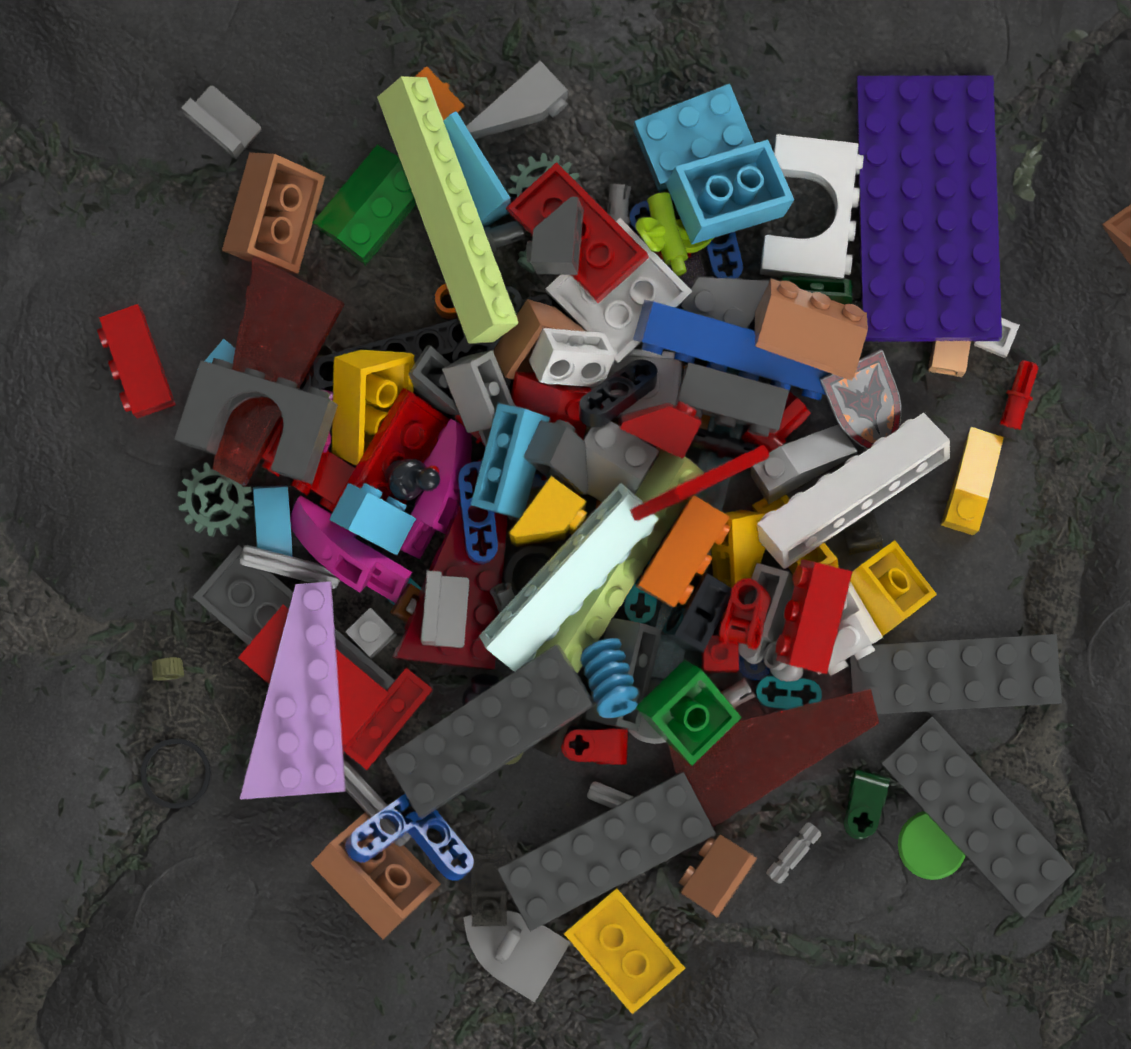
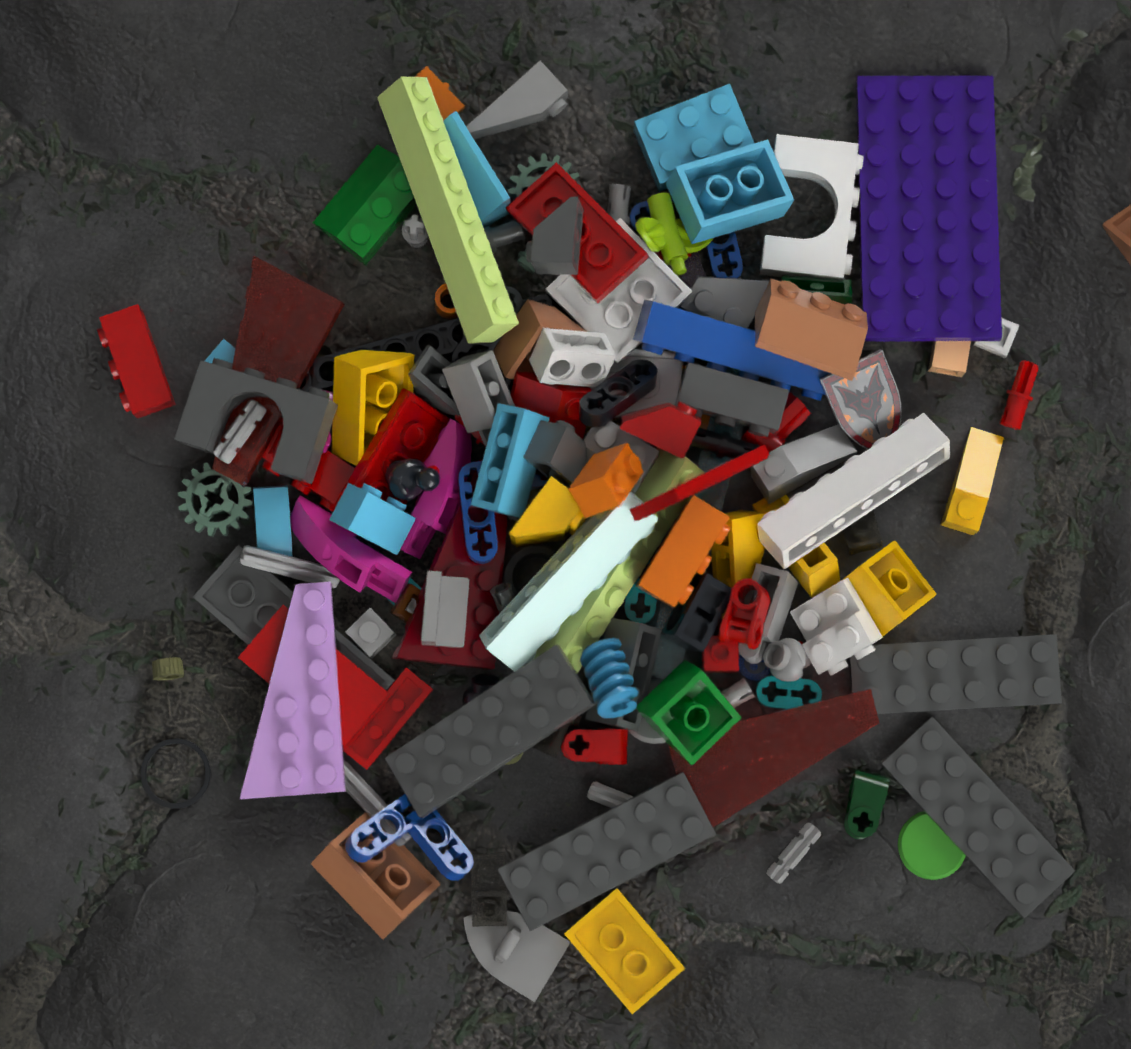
light grey panel [181,85,262,159] -> none
nougat slope [222,153,325,274] -> none
nougat slope [678,834,757,917] -> none
red brick [776,559,853,674] -> none
none -> light grey axle [213,399,266,464]
none -> light grey axle [402,214,428,248]
none -> orange brick [568,443,644,518]

